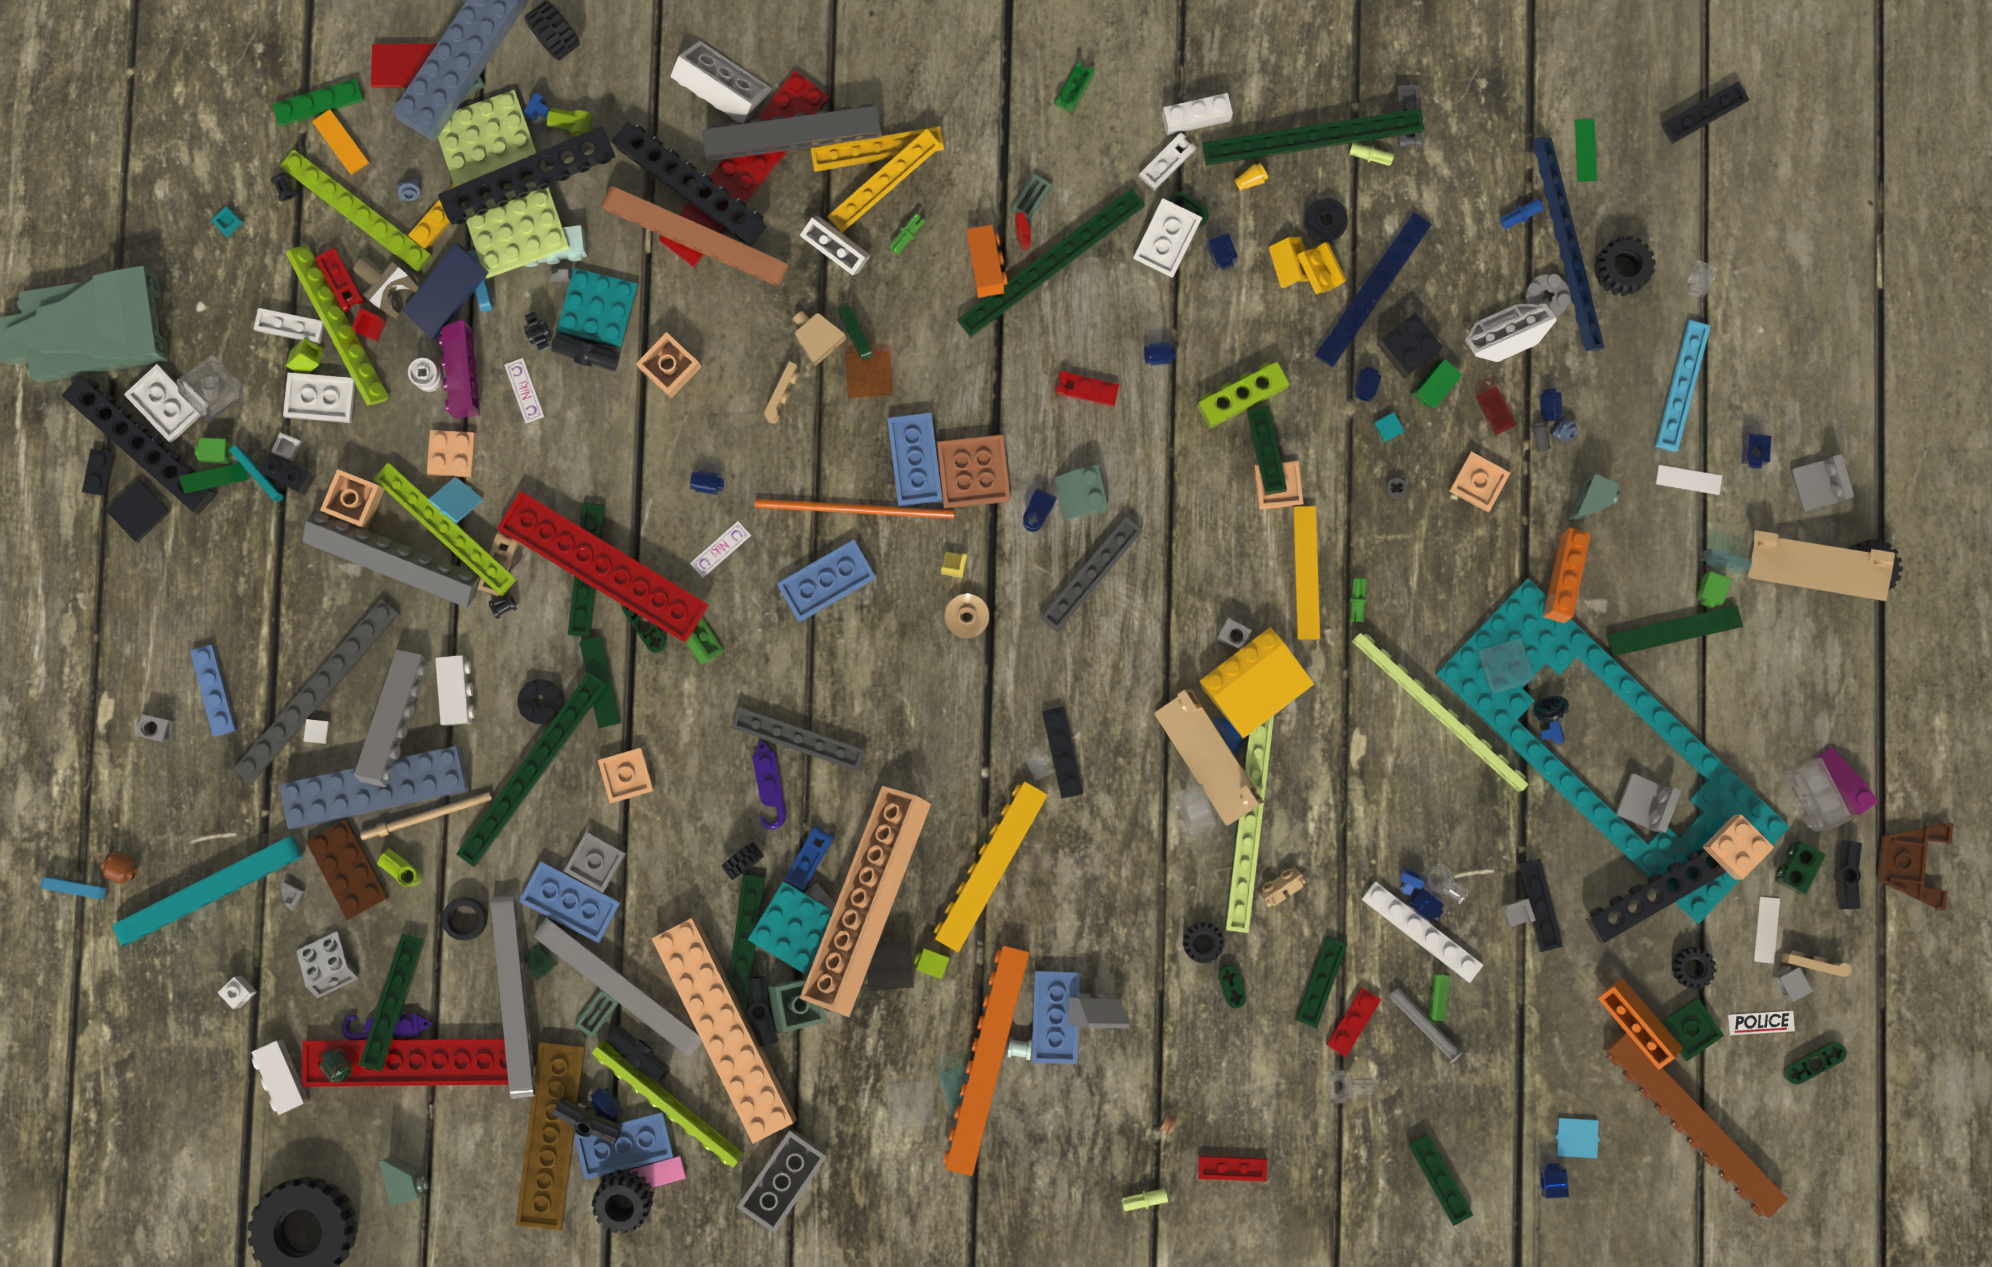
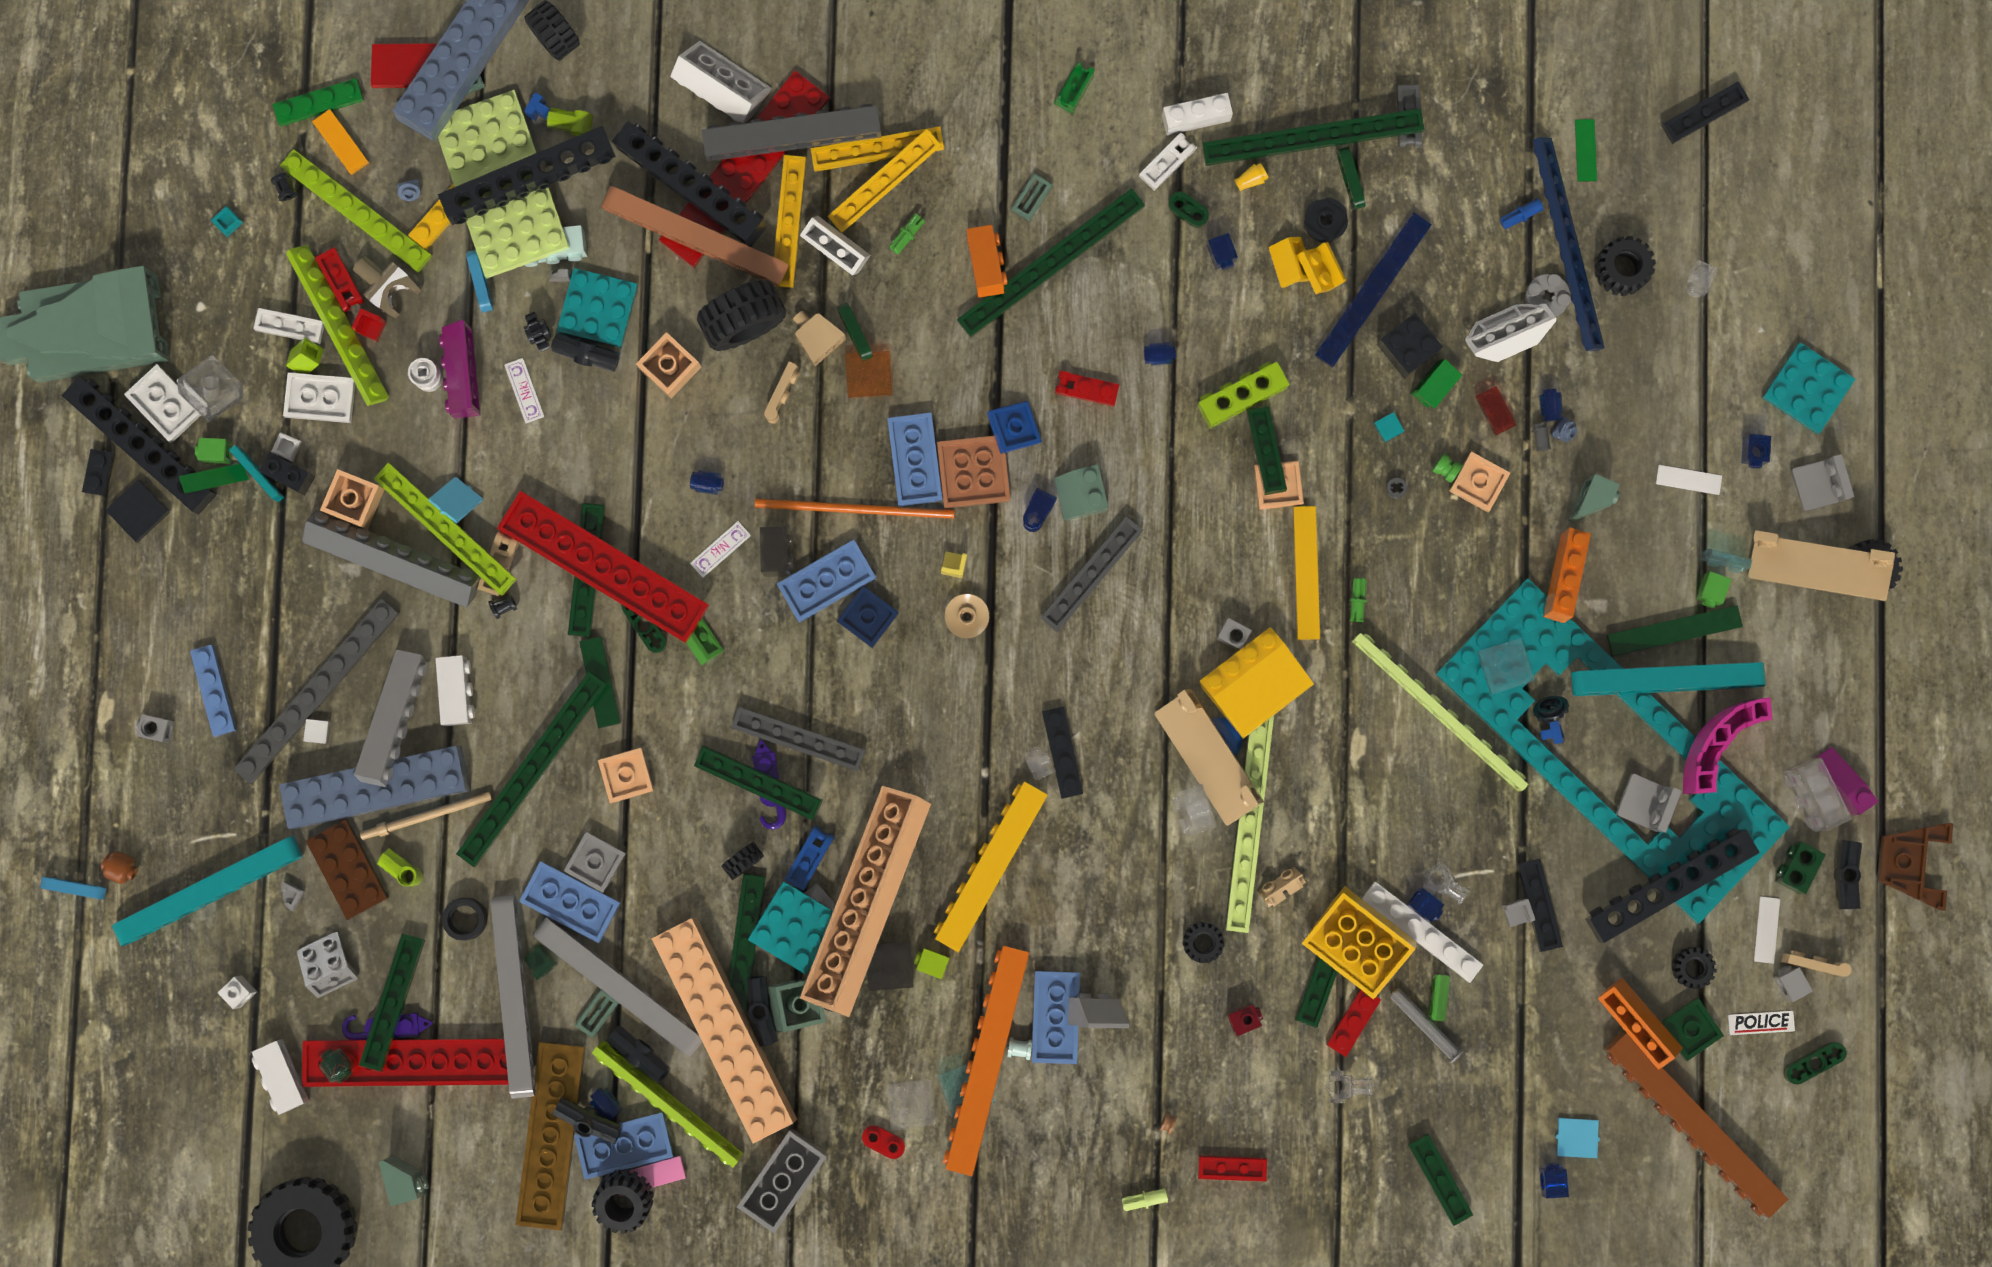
dark blue tile [402,243,489,340] -> none
light nougat plate [427,430,476,478] -> none
black plate [517,679,564,724] -> none
red tile [1015,211,1031,251] -> none
white plate [1133,198,1202,278] -> none
dark green beam [1218,966,1246,1008] -> none
yellowish green axle [1349,143,1394,166] -> none
clear blue brick [1354,367,1382,402] -> none
blue tile [1399,867,1425,896] -> none
medium azure tile [1655,319,1711,452] -> none
light nougat brick [1703,815,1774,880] -> none
none -> dark green tile [694,746,823,820]
none -> black tyre [697,279,786,351]
none -> clear smoke brick [760,526,795,577]
none -> yellow plate [774,155,806,288]
none -> dark blue plate [837,586,899,649]
none -> red plate [862,1125,905,1159]
none -> blue tile [987,401,1042,454]
none -> dark red brick [1226,1004,1263,1037]
none -> yellow slope [1302,886,1417,999]
none -> dark green beam [1336,146,1366,210]
none -> bright green wheel [1432,453,1463,483]
none -> teal beam [1570,662,1766,696]
none -> dark pink brick [1683,697,1773,794]
none -> teal plate [1762,342,1856,435]

